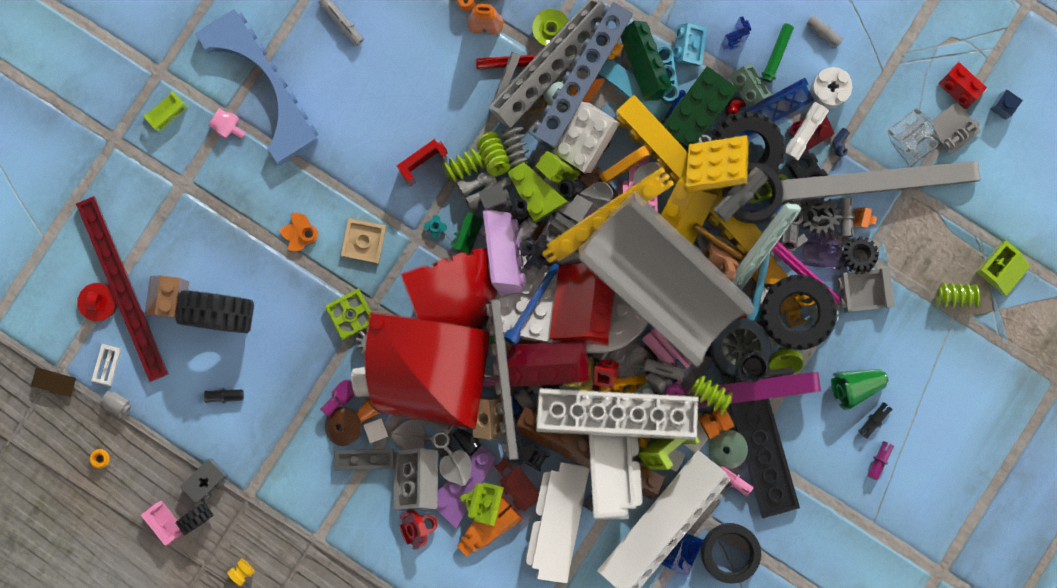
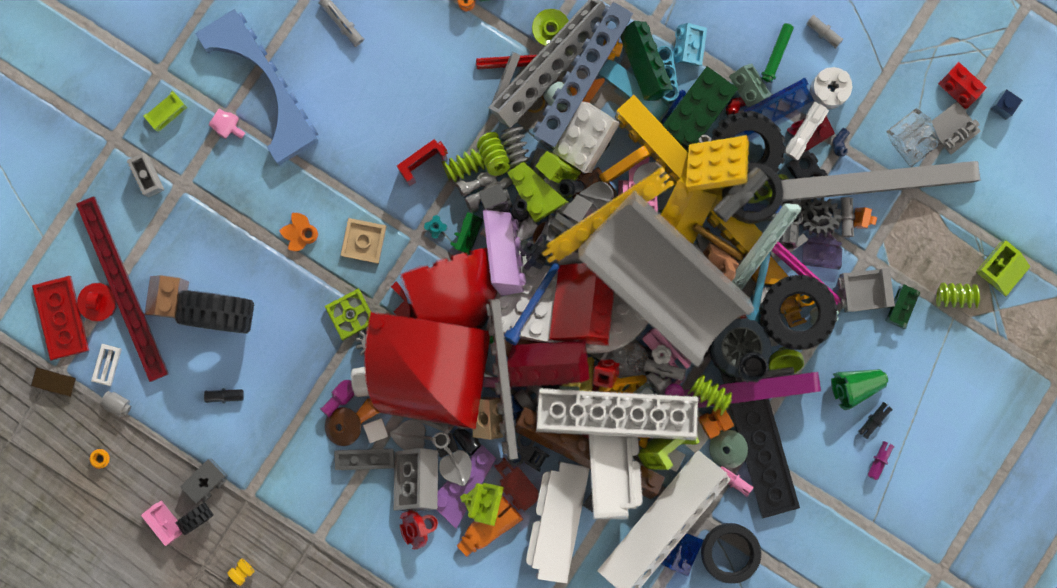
orange piece [467,4,504,34] -> none
clear blue bracket [721,16,751,51] -> none
black tyre [842,236,879,274] -> none
none -> red tile [32,276,90,361]
none -> light grey brick [127,153,164,198]
none -> red slope [391,281,418,319]
none -> white plate [652,345,672,364]
none -> dark green hinge [885,284,920,329]

